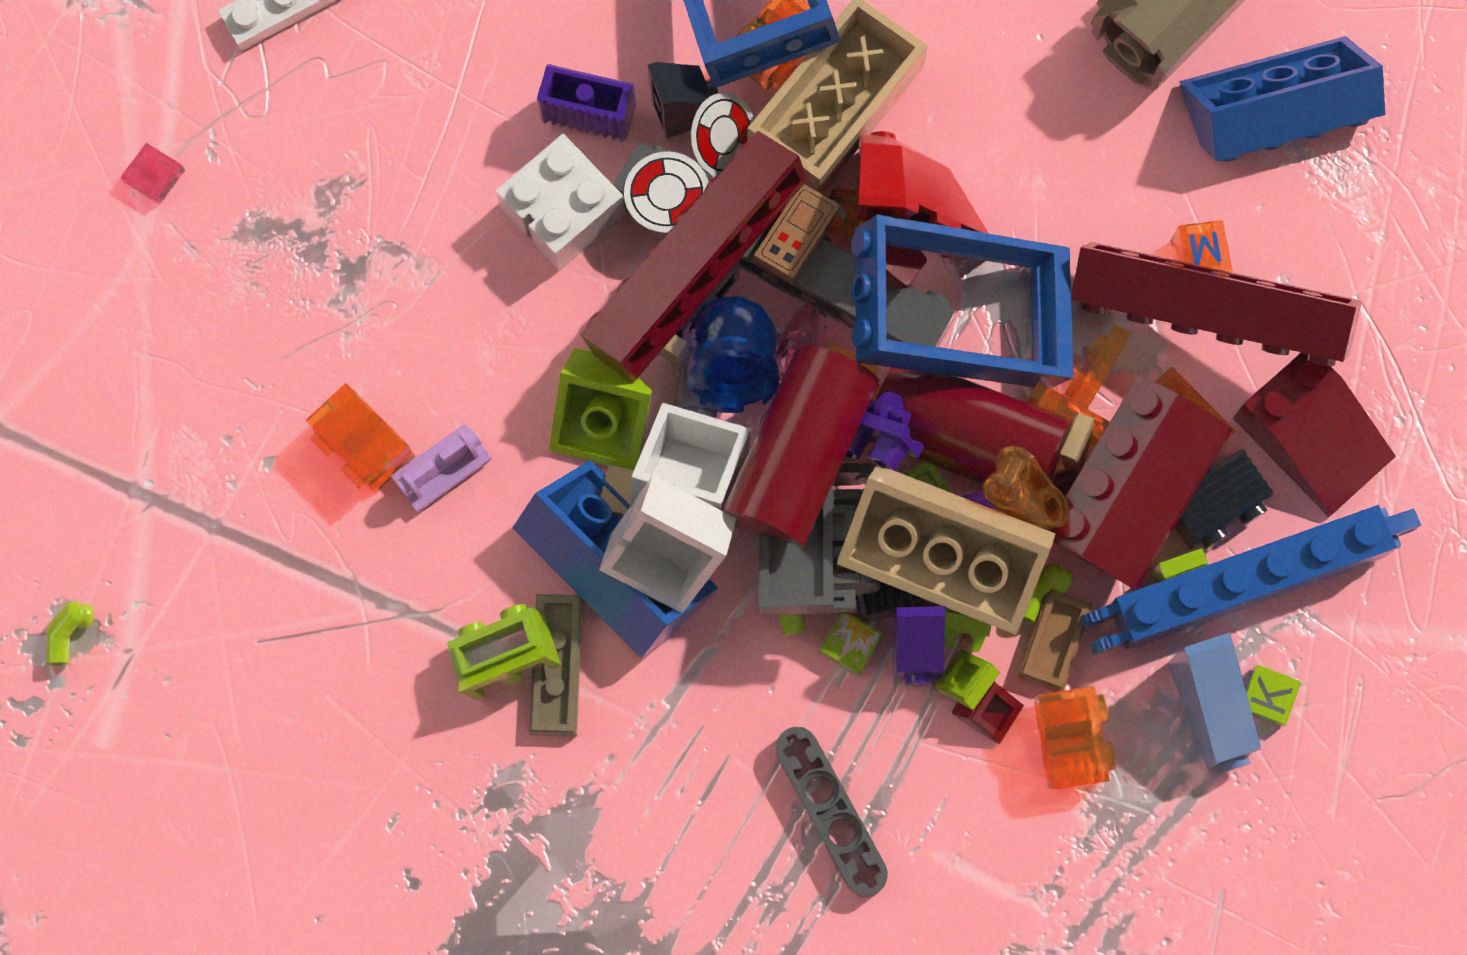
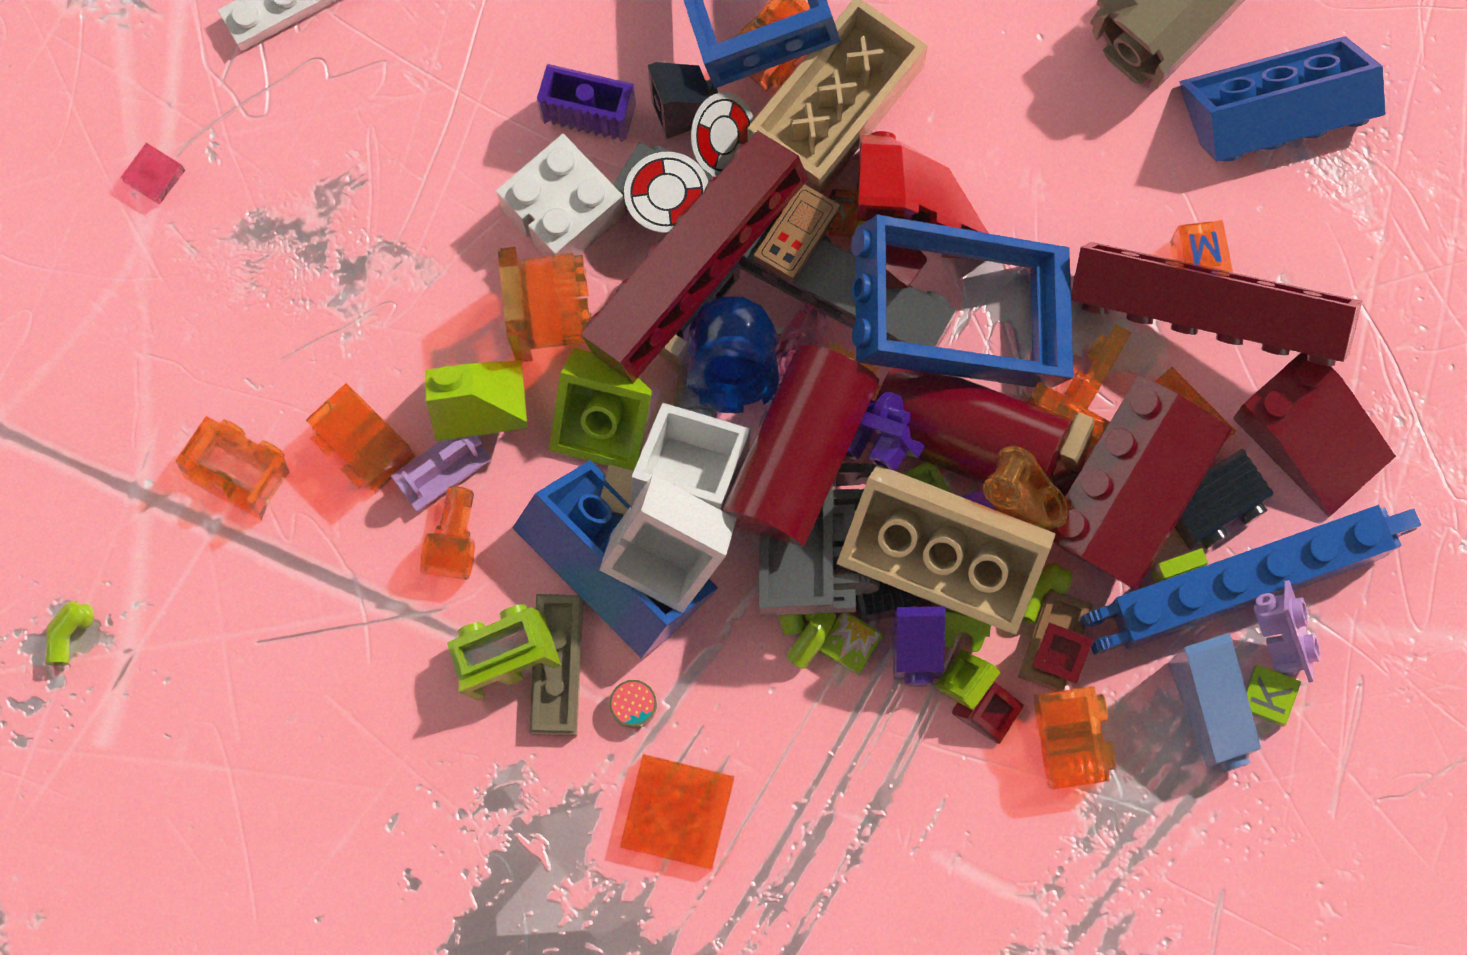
dark grey beam [776,726,888,897] -> none
none -> clear orange window [175,416,290,521]
none -> clear orange pin [420,486,475,580]
none -> lime slope [425,360,528,441]
none -> clear orange piece [498,246,592,362]
none -> coral tile [609,680,657,729]
none -> clear orange tile [620,754,735,871]
none -> lime arm [786,613,836,669]
none -> dark red plate [1032,622,1094,684]
none -> lavender hinge [1254,580,1321,683]

